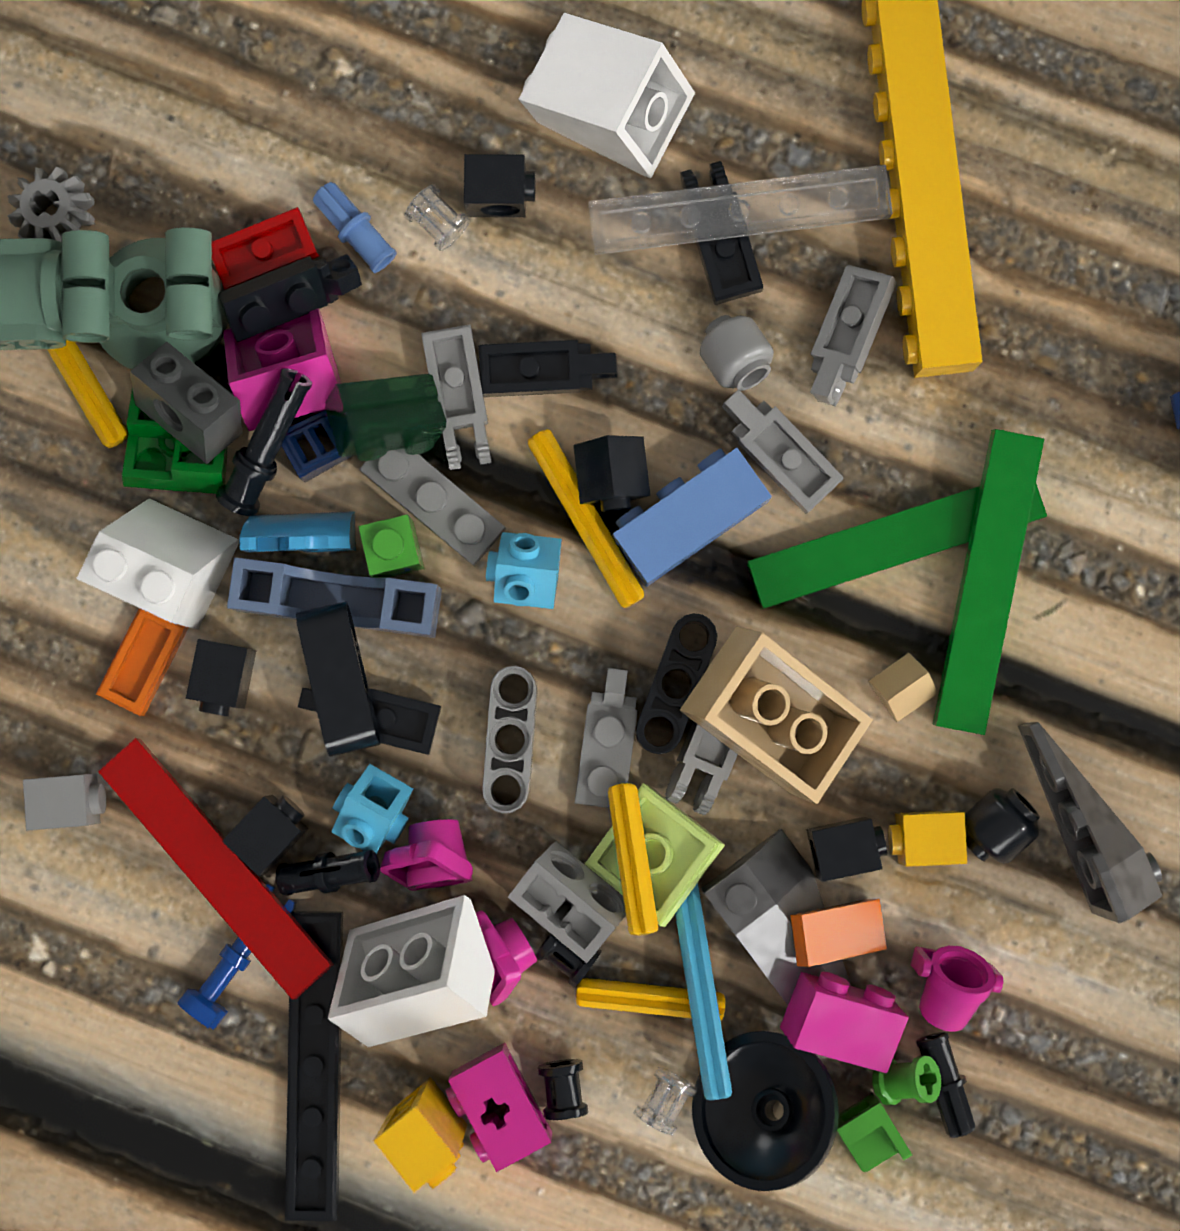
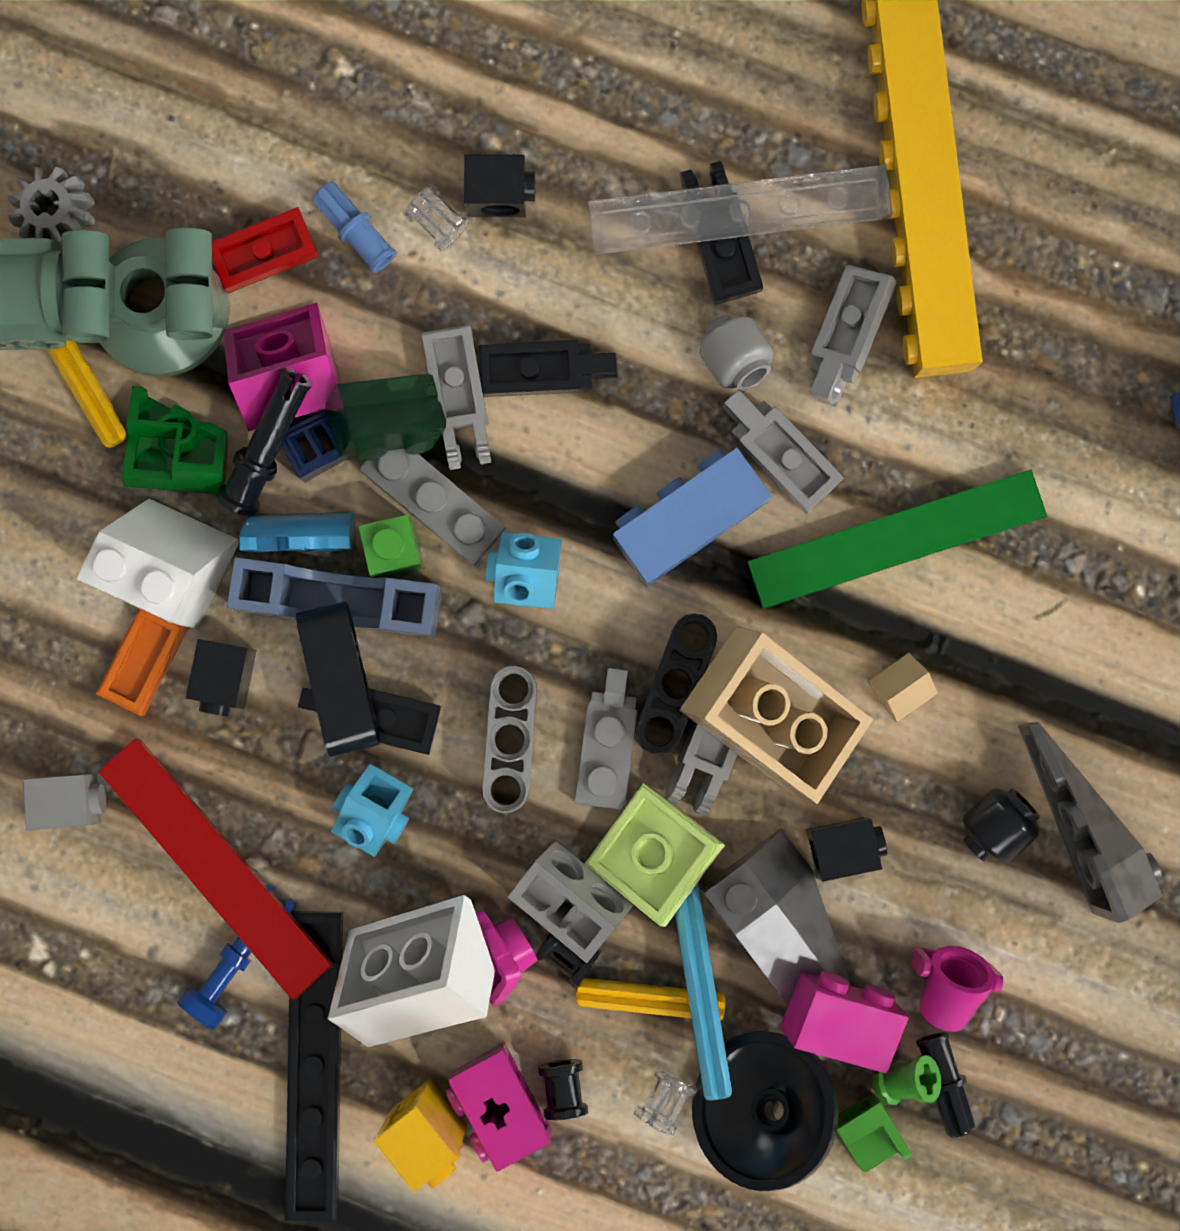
dark grey brick [130,342,243,464] -> none
black hinge [218,254,362,343] -> none
black brick [222,795,309,876] -> none
black pin [275,849,380,896] -> none
dark pink piece [380,819,473,891] -> none
white slope [519,13,695,178] -> none
yellow axle [528,429,644,608] -> none
black brick [573,435,651,513] -> none
yellow axle [607,783,658,936] -> none
orange tile [790,899,887,967] -> none
yellow brick [888,810,967,867] -> none
green tile [932,429,1045,735] -> none

